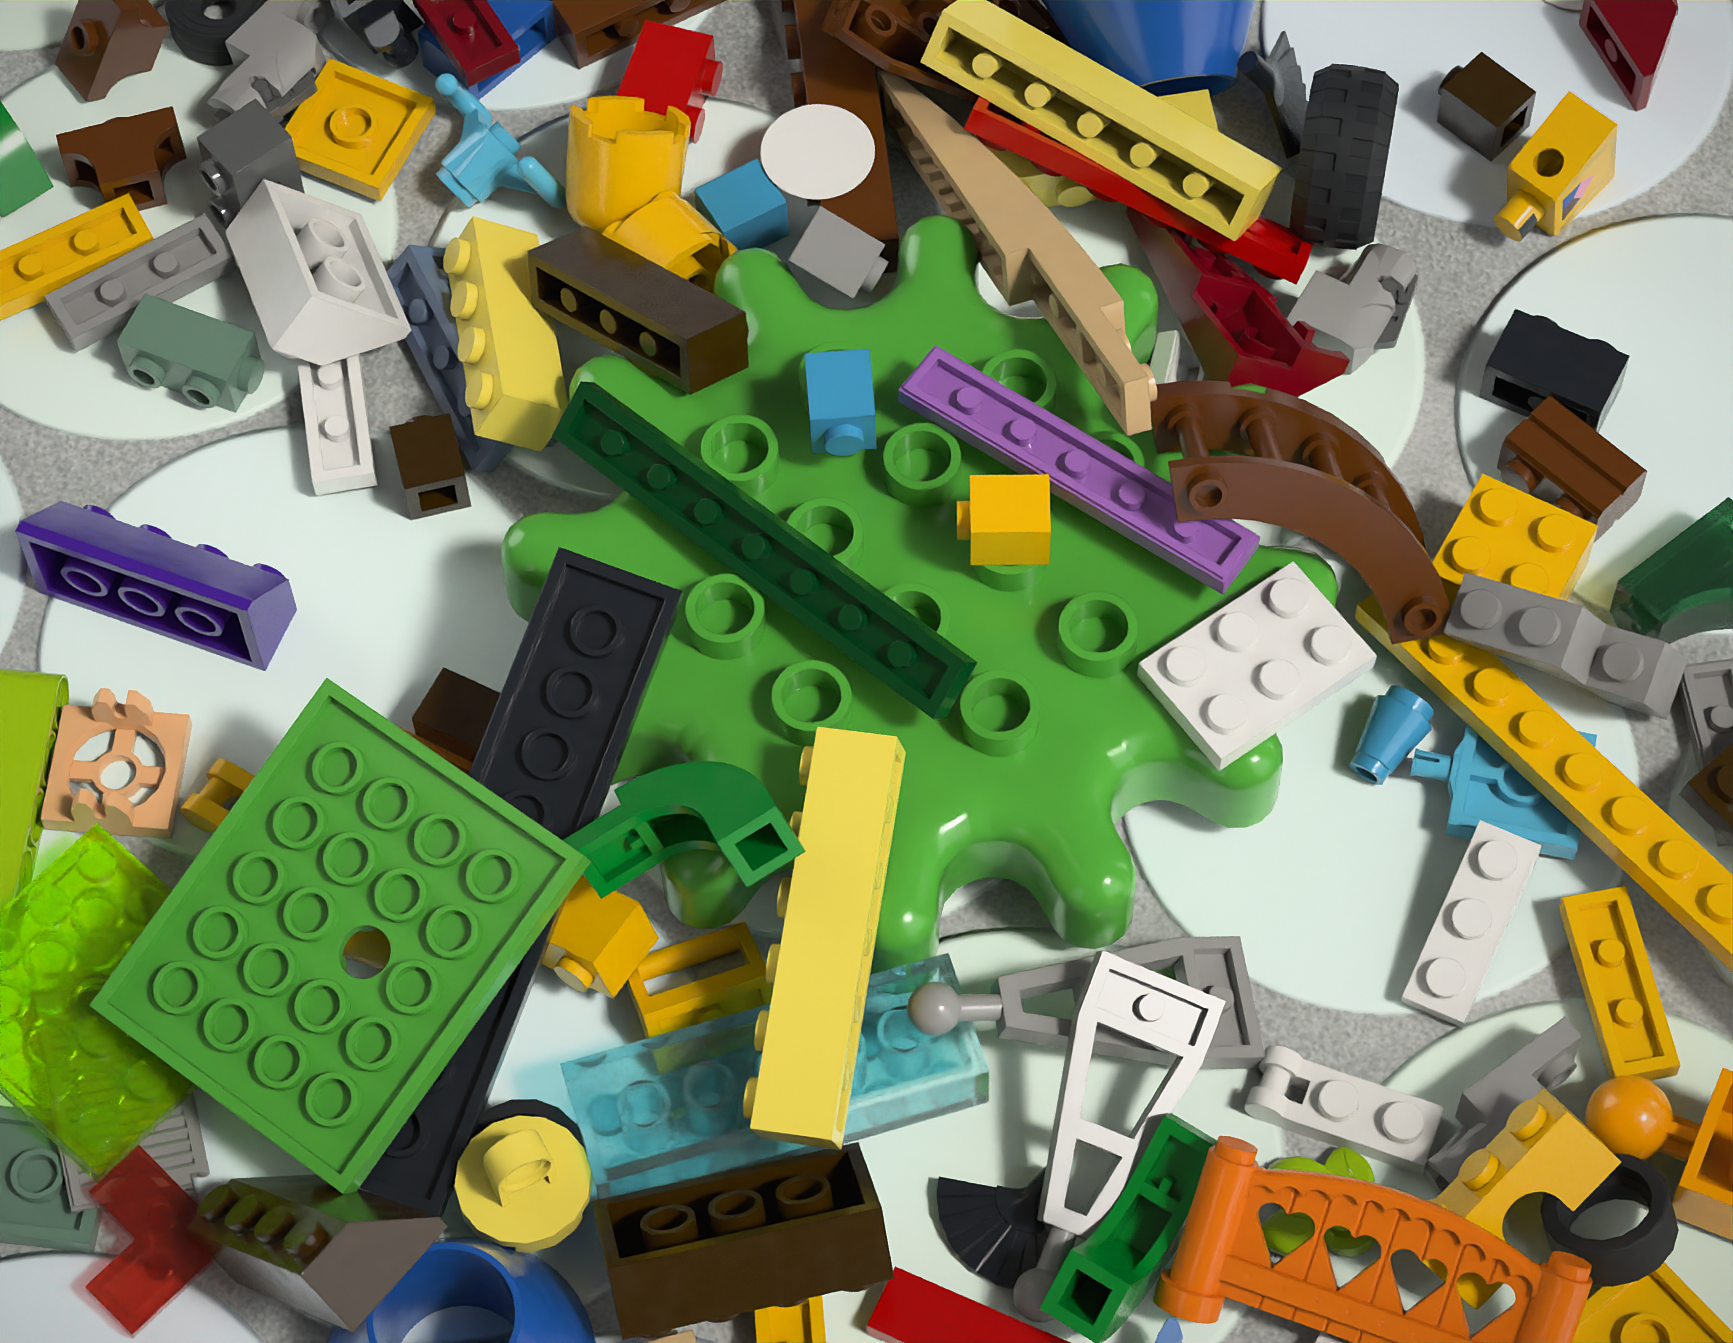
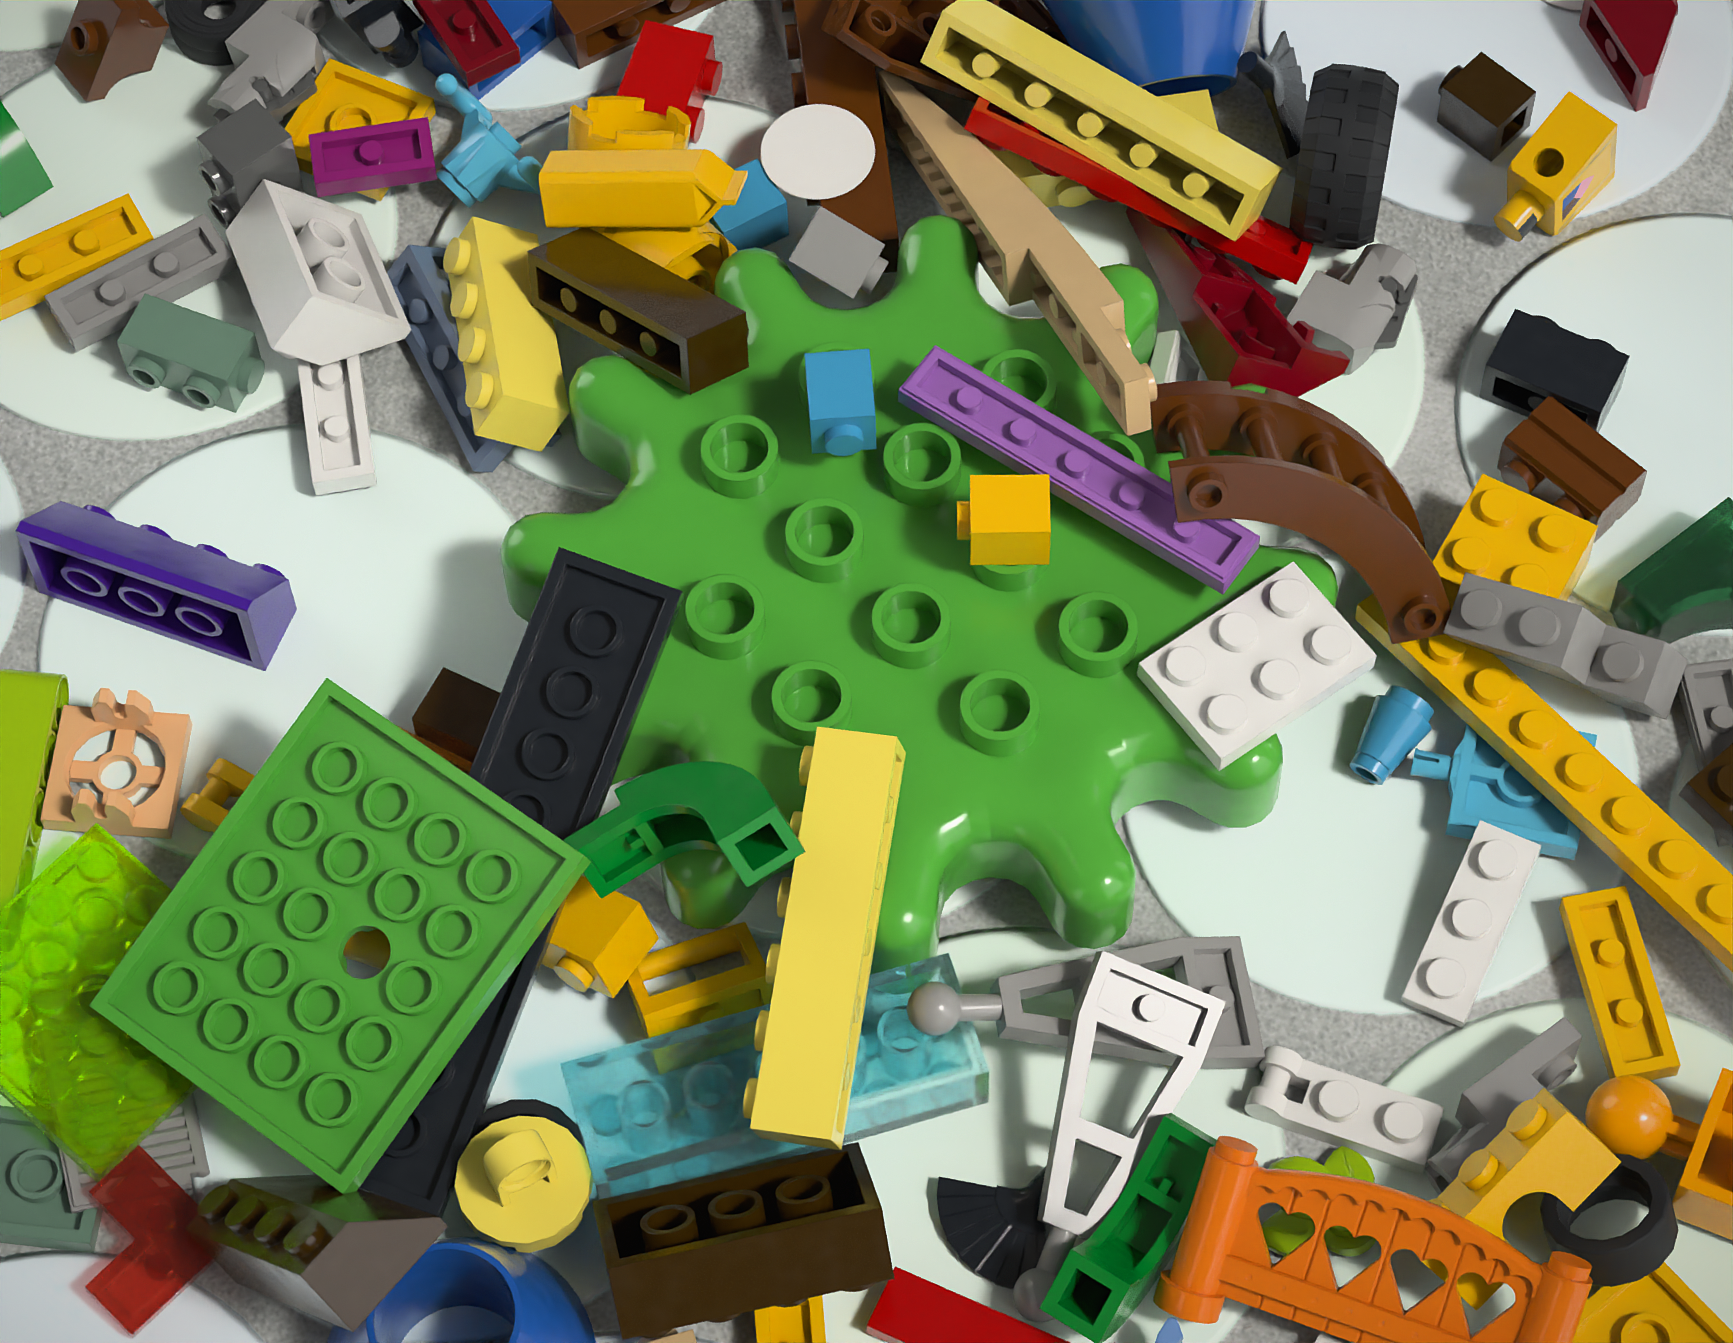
reddish brown brick [56,106,187,211] -> none
dark brown brick [389,413,472,520] -> none
dark green plate [552,381,978,719] -> none
none -> magenta plate [308,117,438,197]
none -> yellow piece [539,149,748,228]

